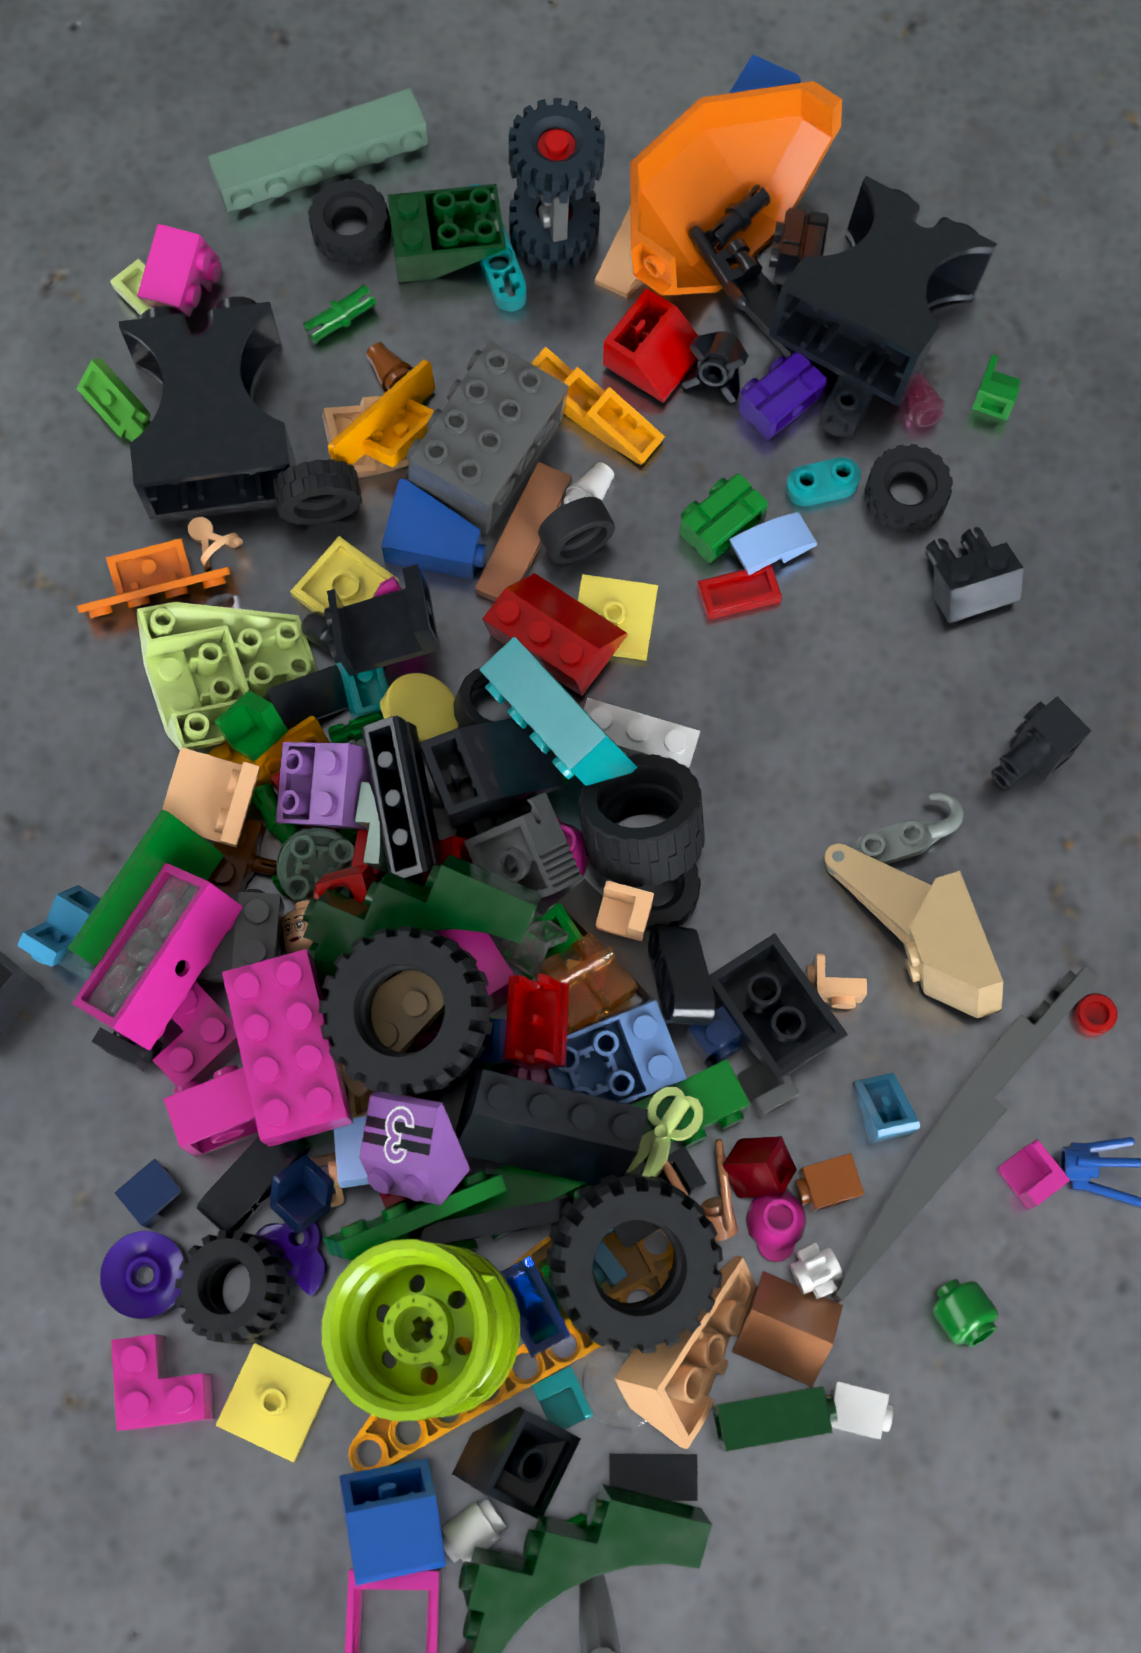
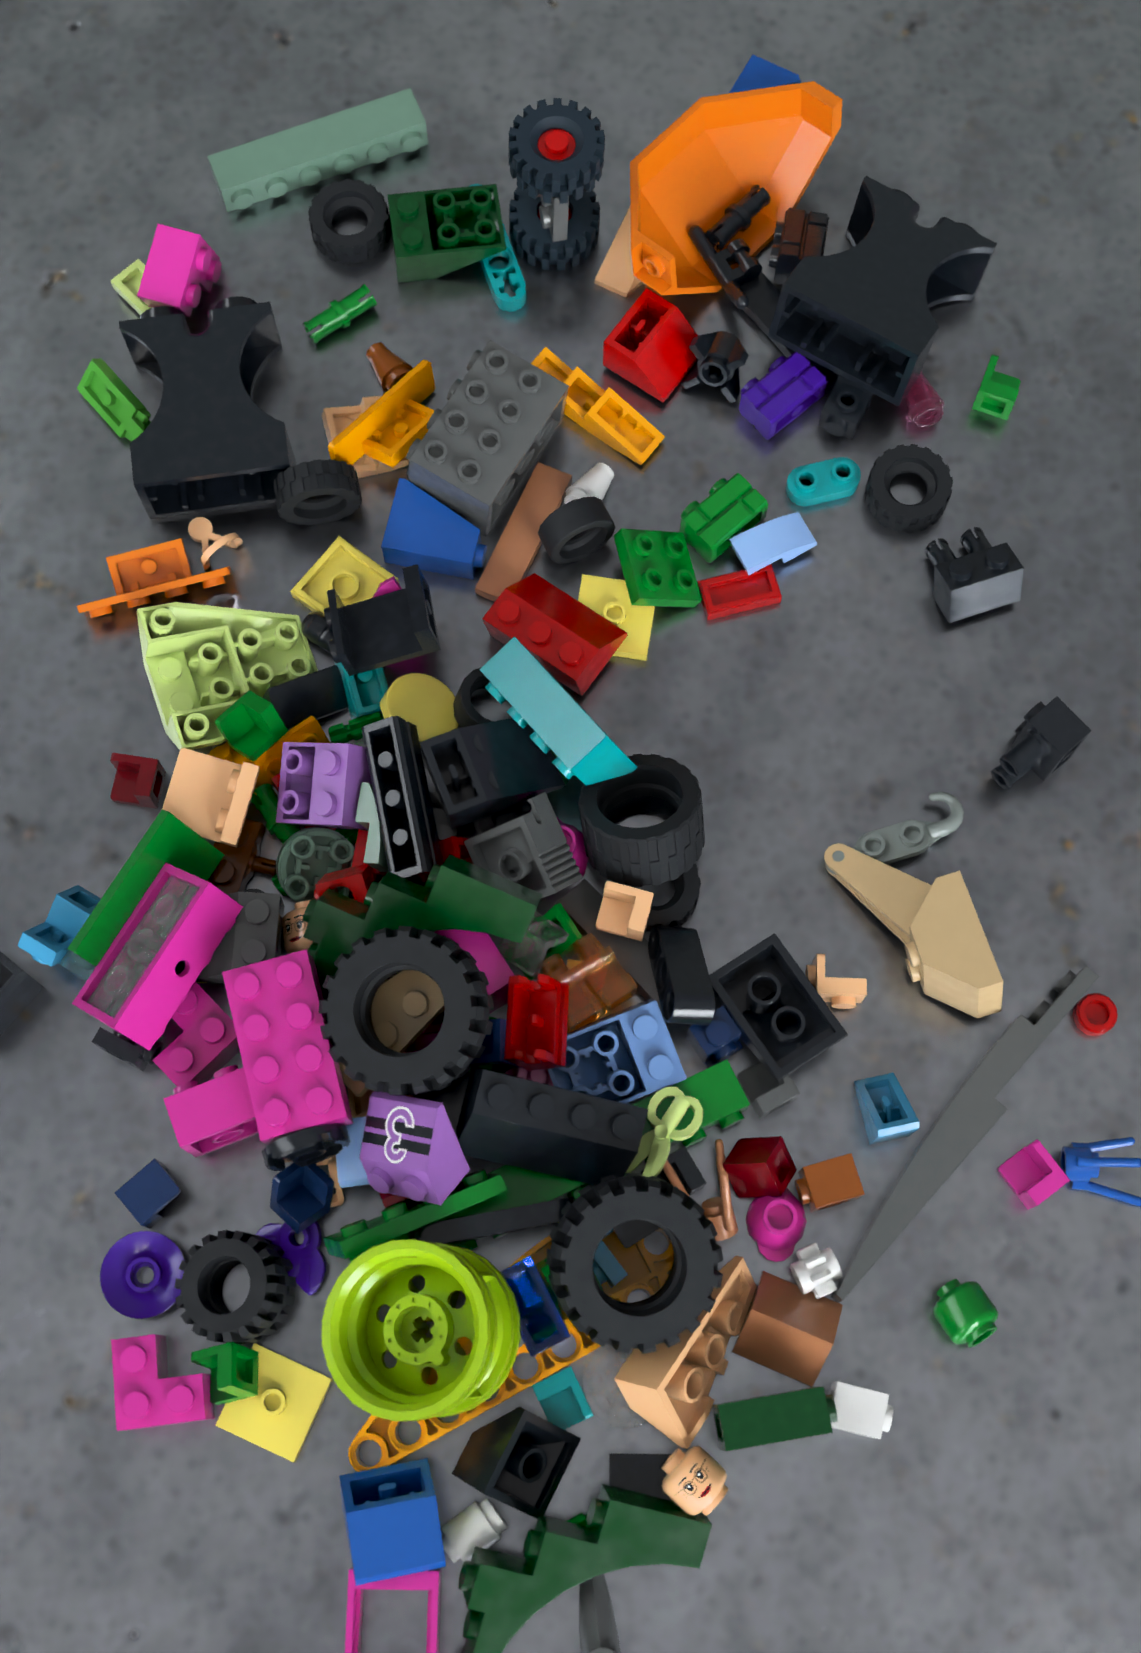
black beam [196,1136,312,1232] -> none
white plate [584,698,700,768] -> none
none -> dark red panel [110,753,166,809]
none -> green panel [191,1342,258,1405]
none -> black tile [262,1123,351,1171]
none -> green plate [613,528,702,608]
none -> light nougat head [661,1446,729,1516]

